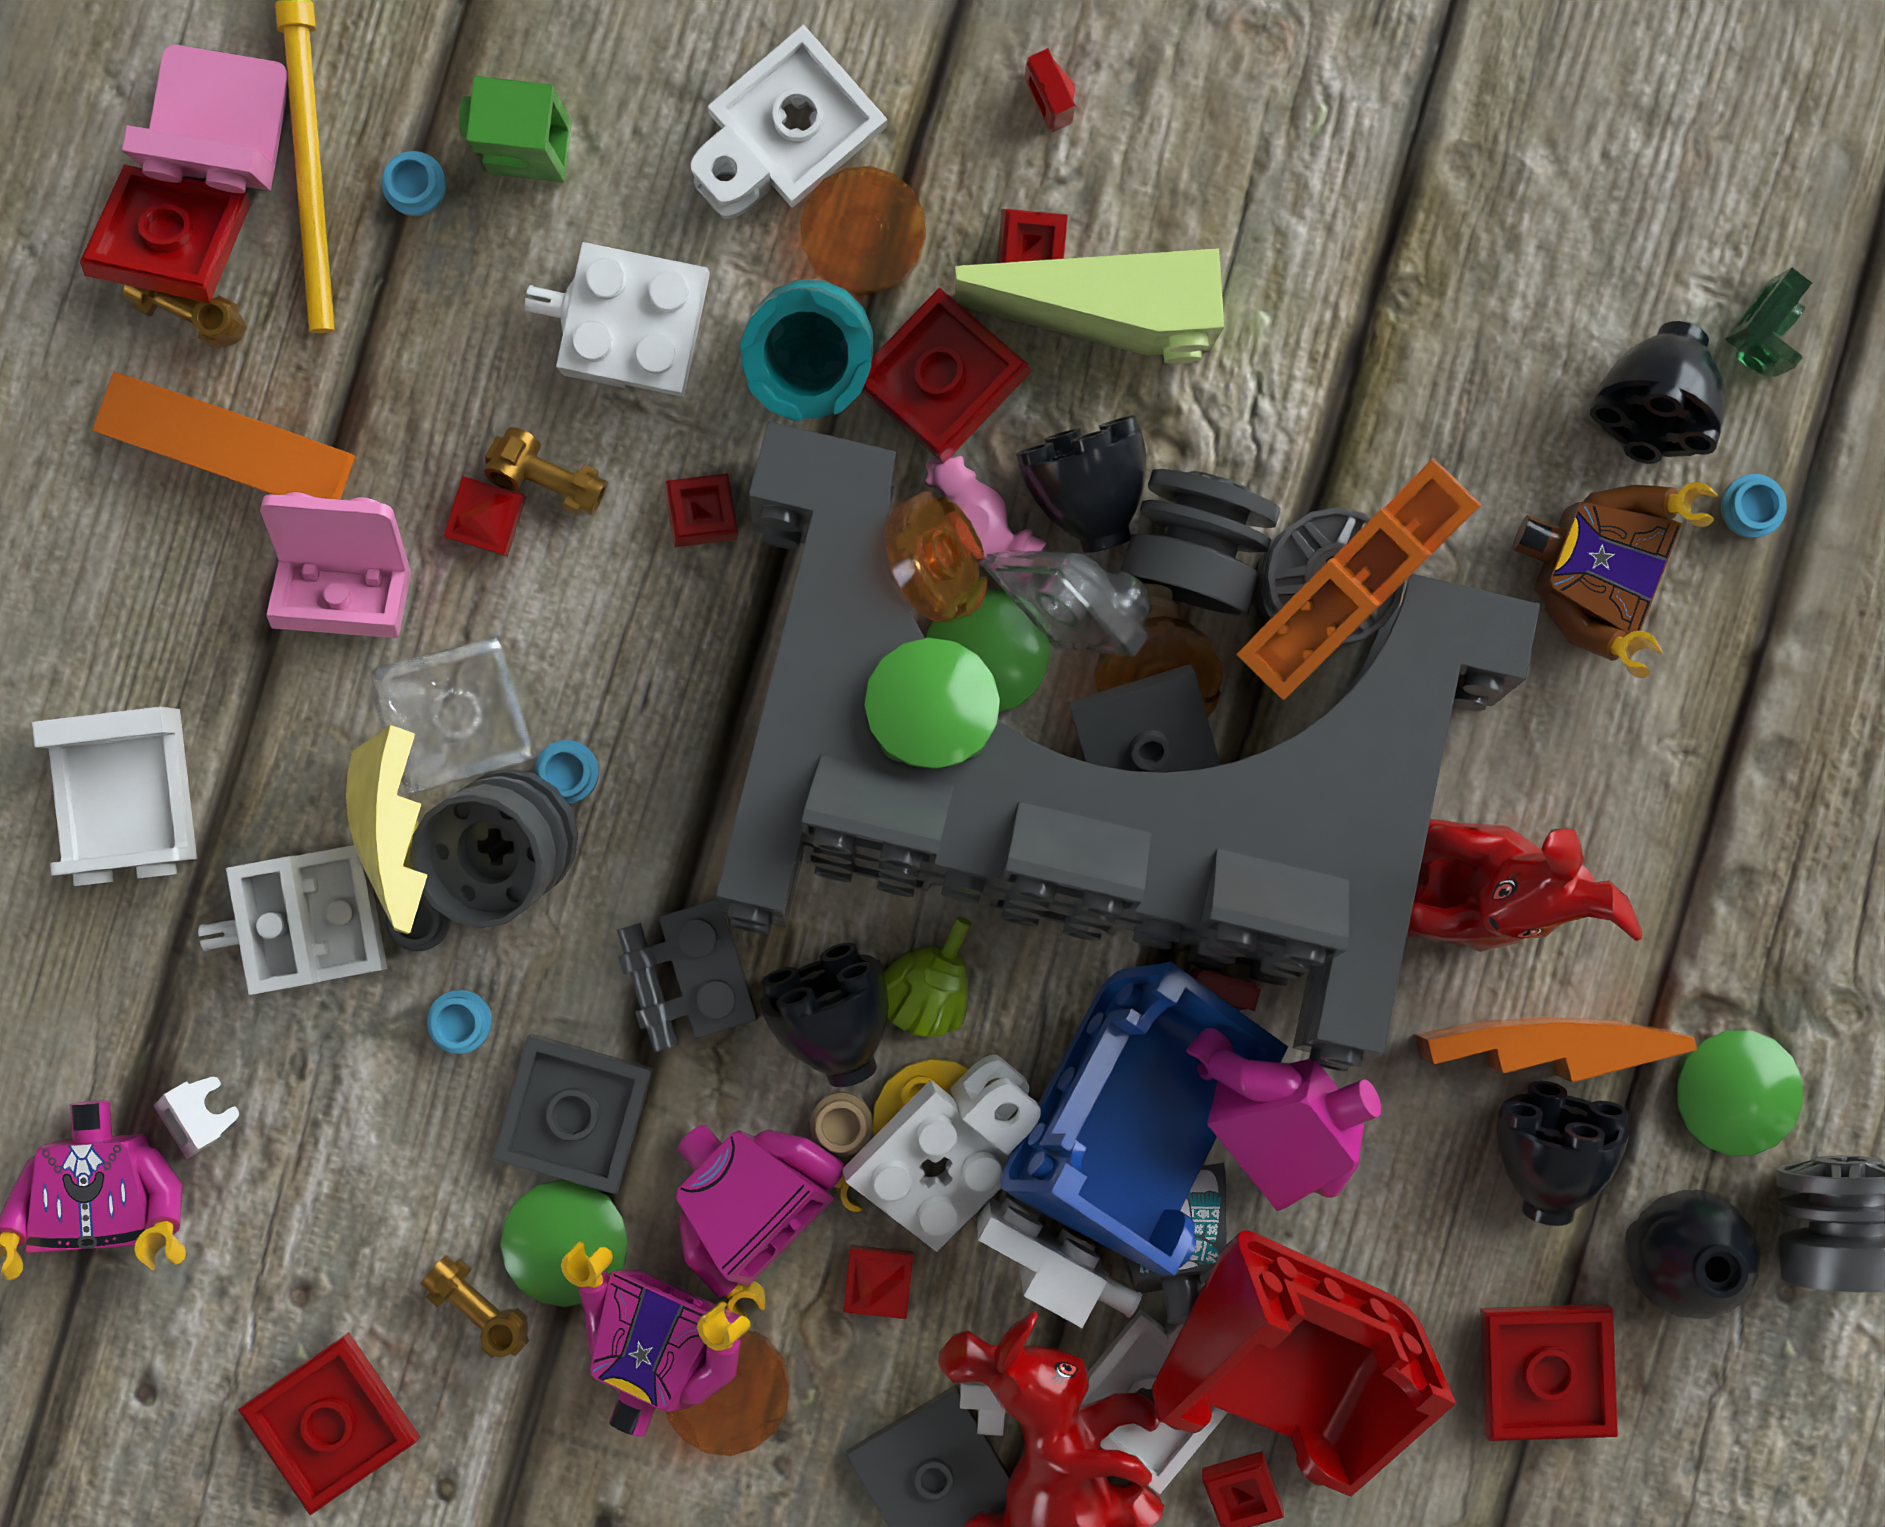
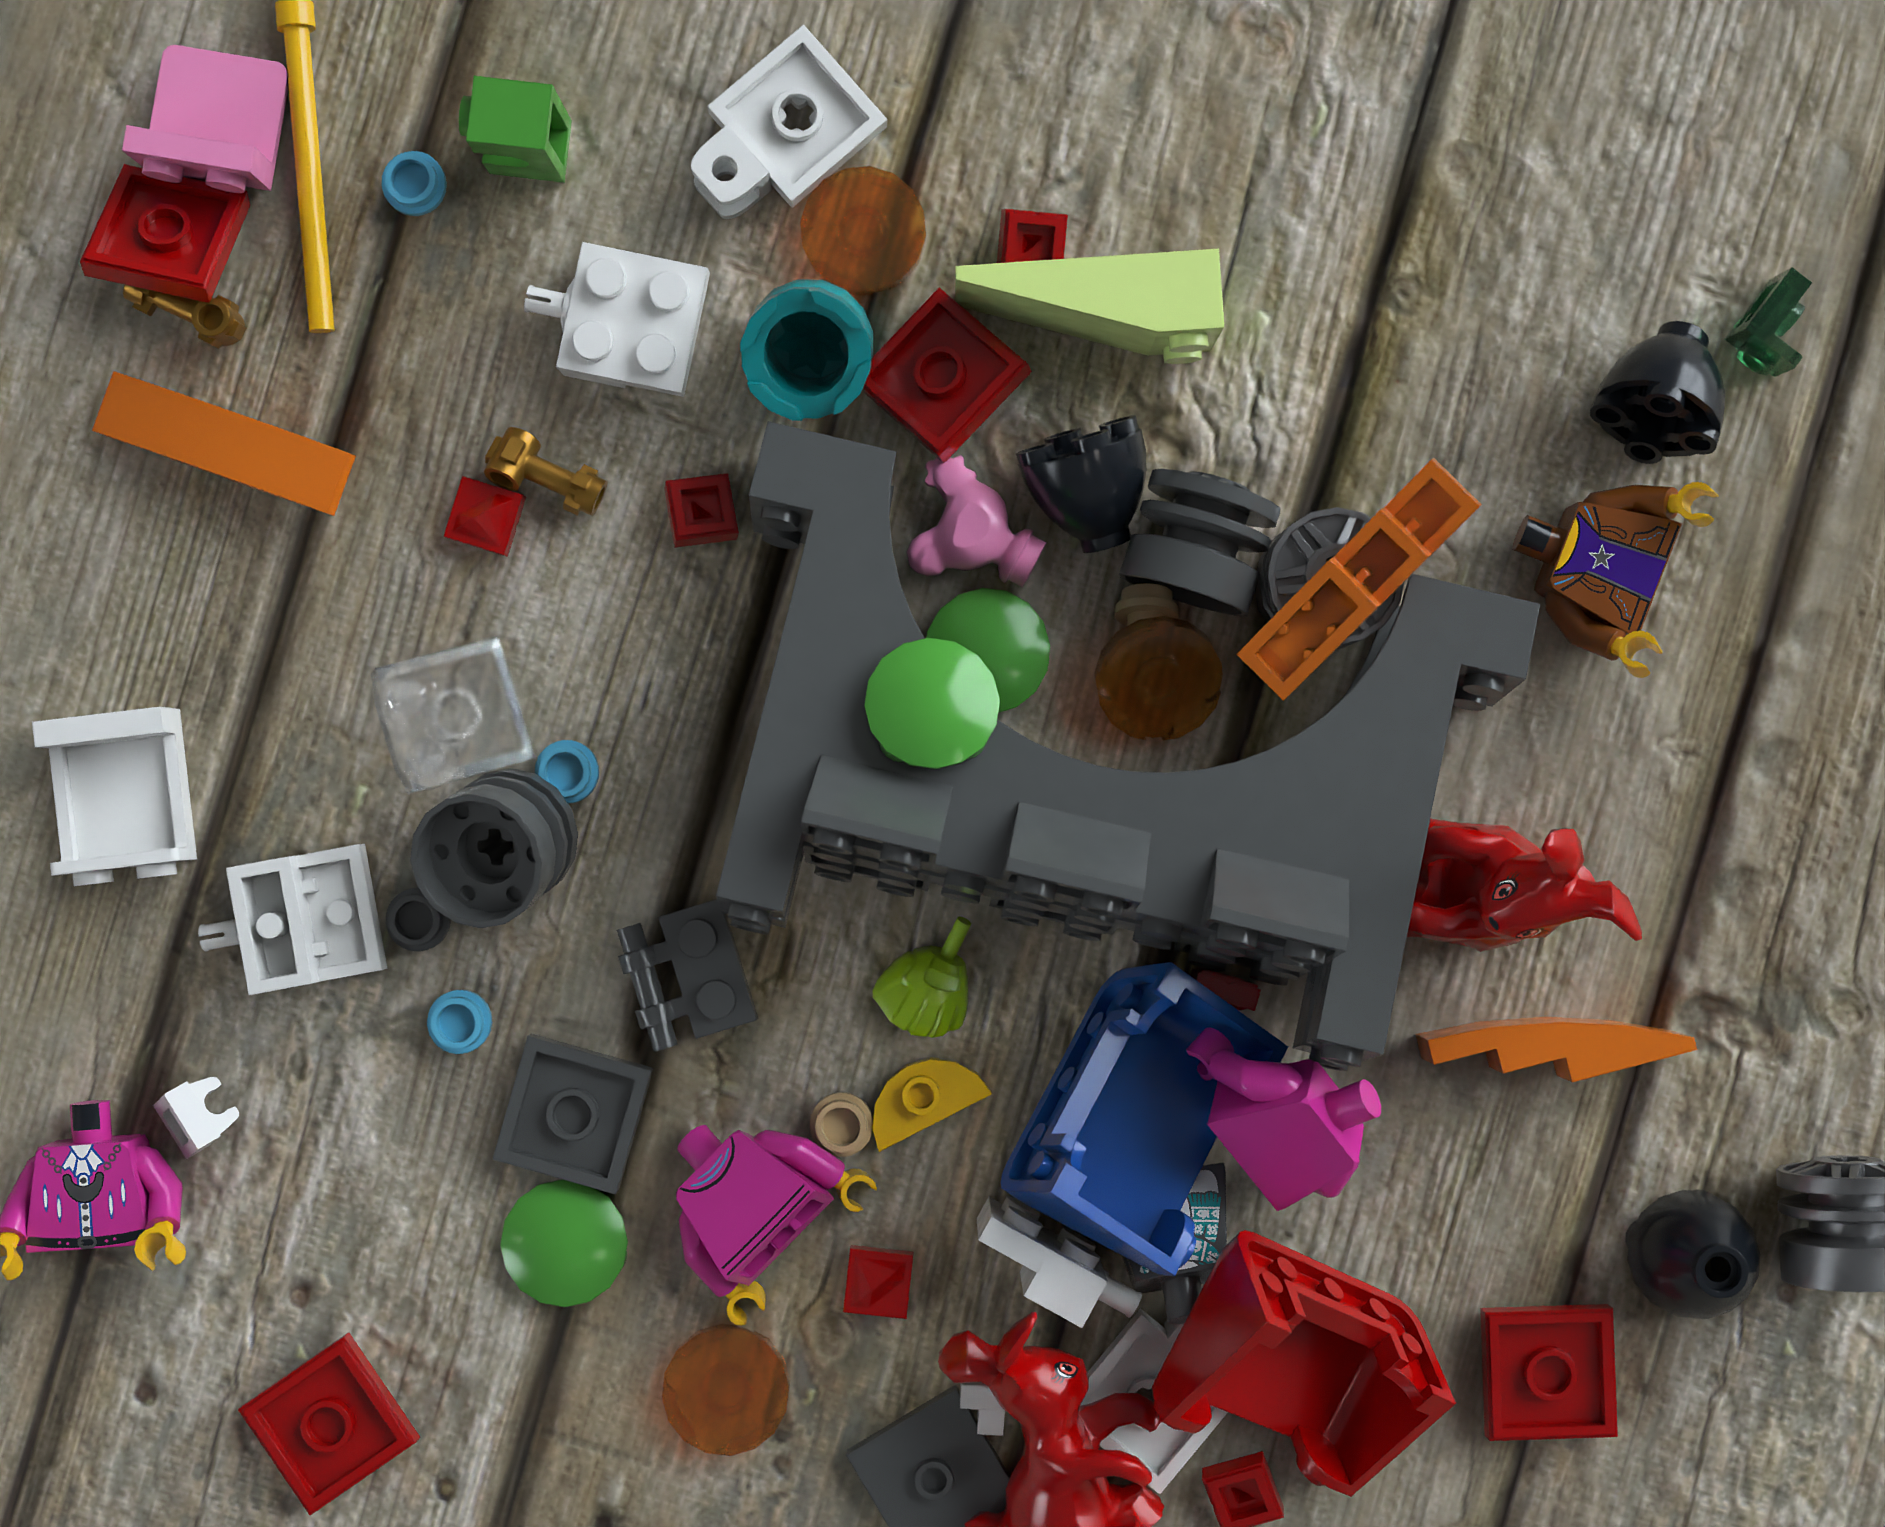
bright pink bracket [260,492,411,638] -> none
light yellow slope [346,725,427,934] -> none
pearl gold bar [420,1255,530,1358] -> none
torso [561,1241,751,1437] -> none
black piece [760,943,889,1088] -> none
white plate [842,1055,1041,1252] -> none
clear orange tile [886,491,987,622] -> none
clear slope [981,550,1152,656] -> none
red tile [1024,48,1076,132] -> none
dark grey plate [1068,664,1220,773] -> none
black piece [1497,1081,1630,1226] -> none
bright green dish [1677,1030,1803,1156] -> none
medium azure plate [1720,474,1787,538] -> none

